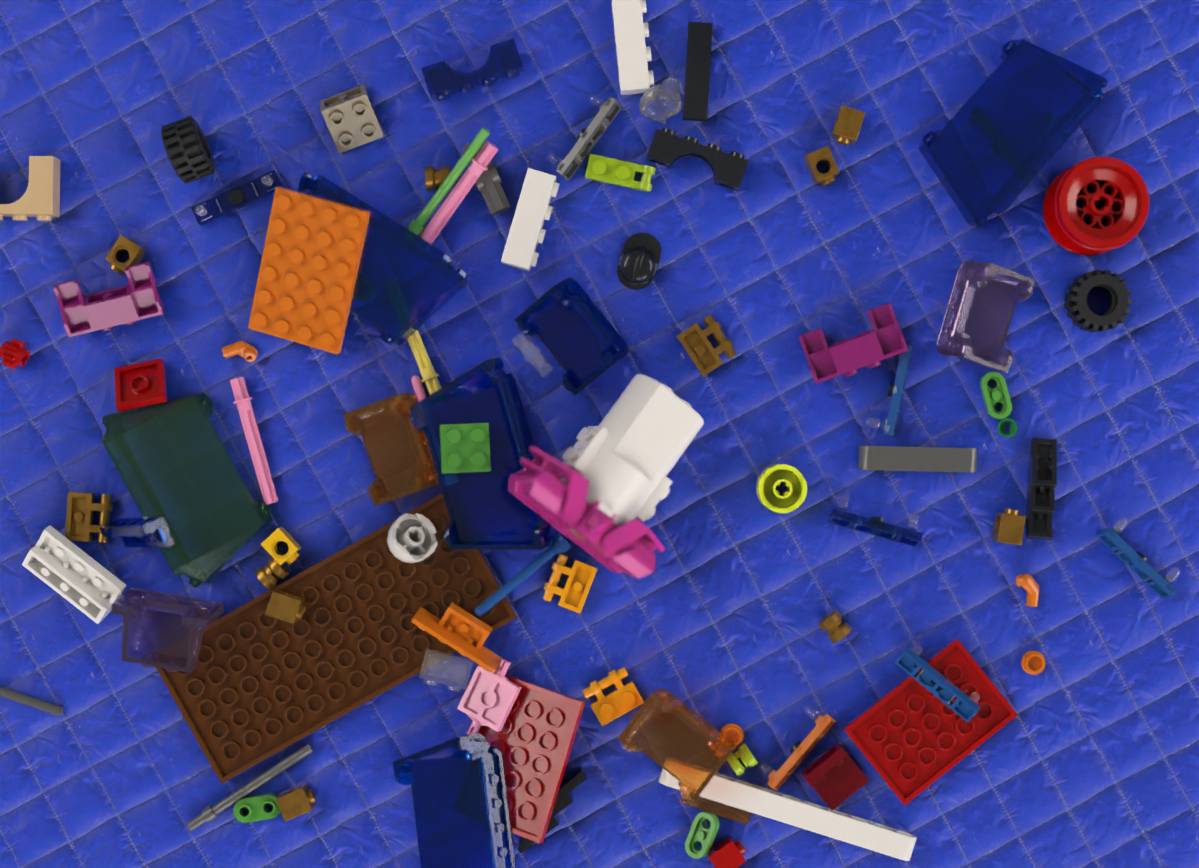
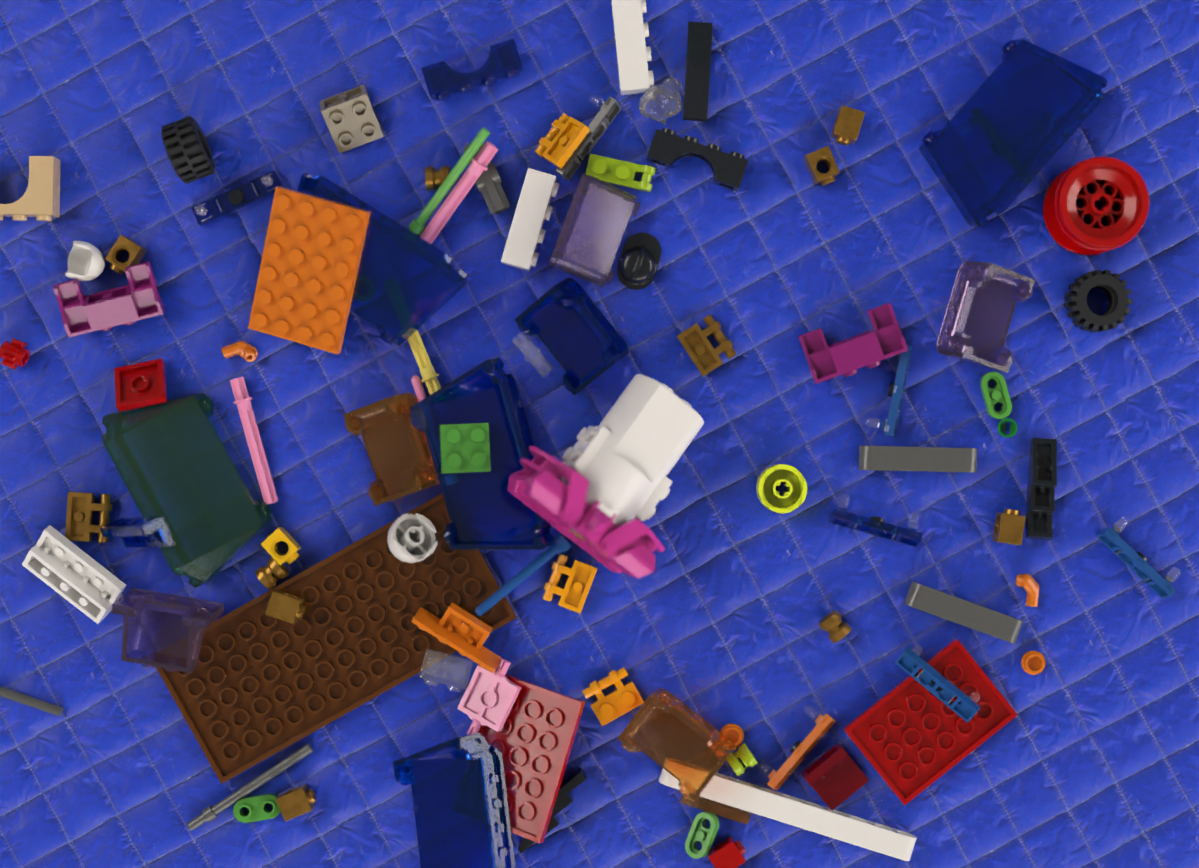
none -> white hair [65,241,105,281]
none -> light orange plate [534,113,590,169]
none -> clear purple windscreen [549,173,641,288]
none -> dark grey beam [904,581,1023,644]

